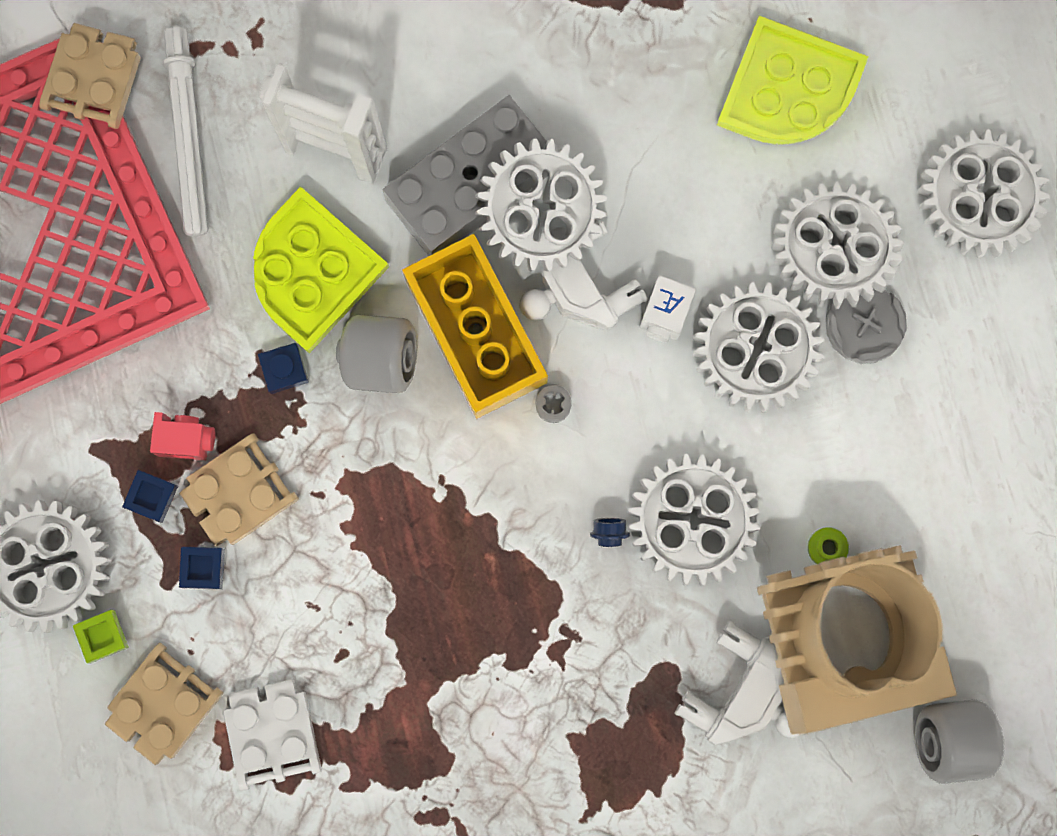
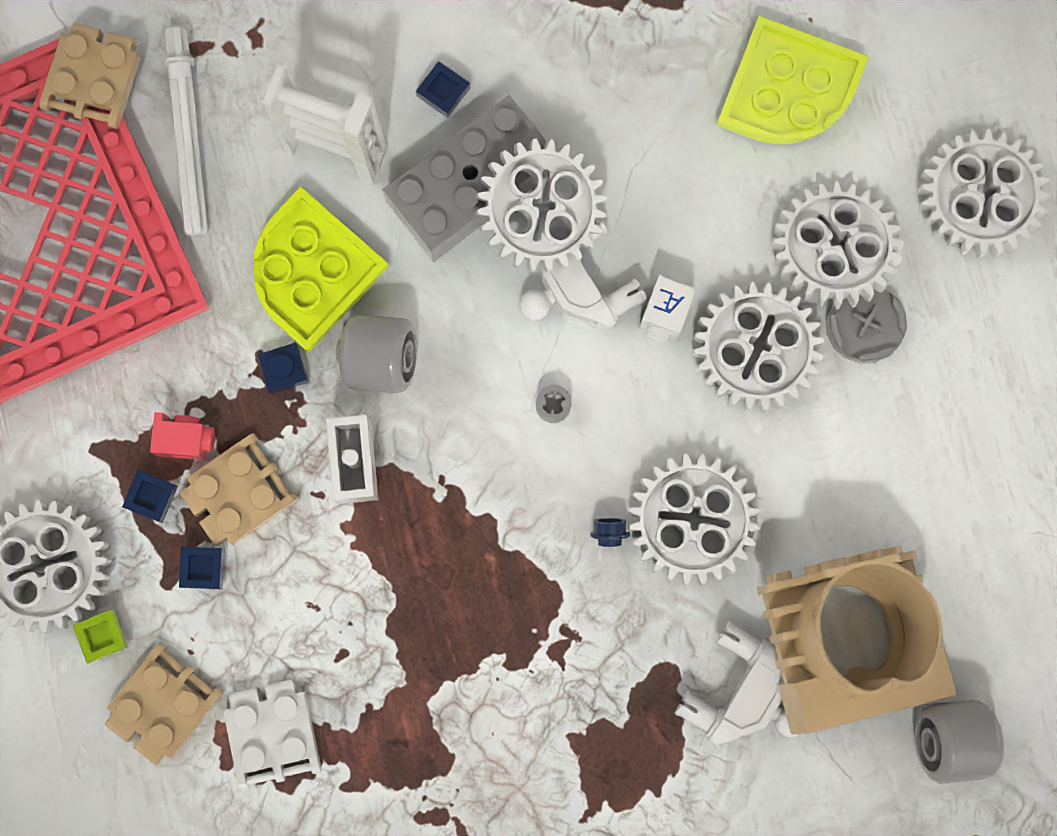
yellow brick [402,234,548,419] -> none
lime plate [808,527,849,564] -> none
none -> white brick [326,414,379,504]
none -> dark blue plate [415,61,471,118]

